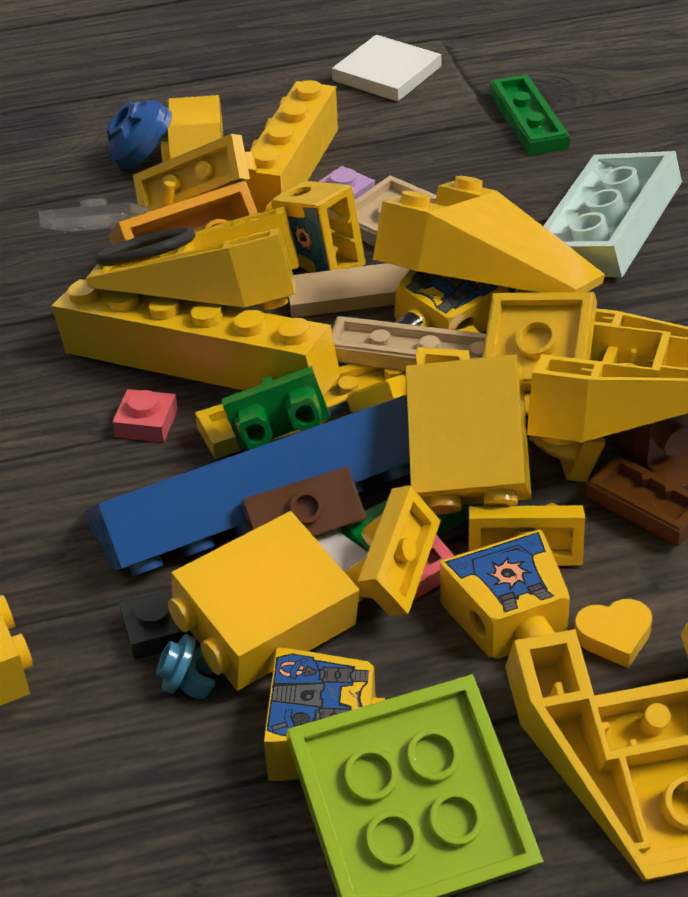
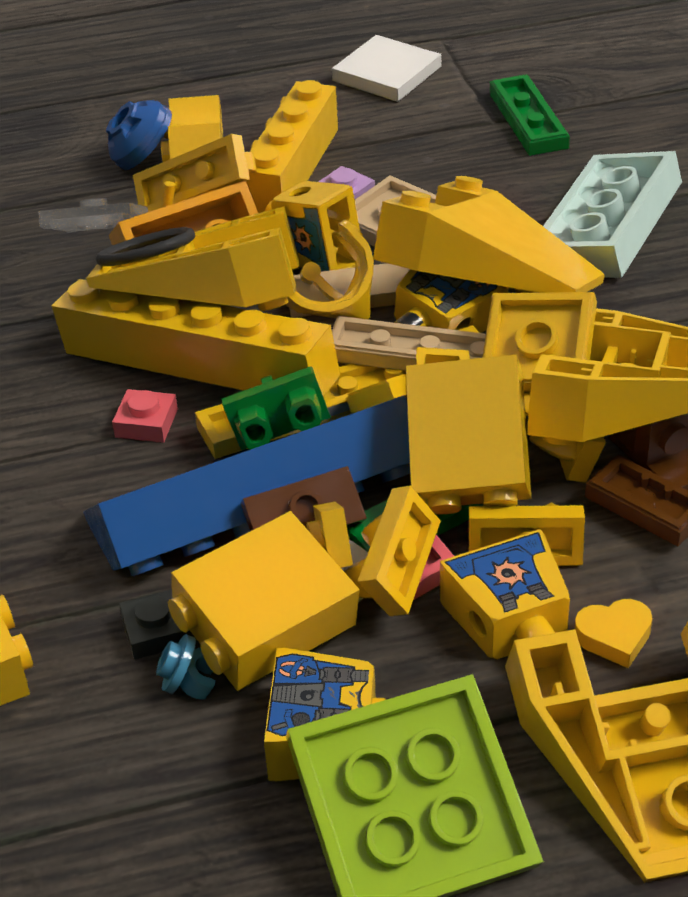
none -> yellow helmet [285,219,374,320]
none -> yellow plate [306,502,353,568]

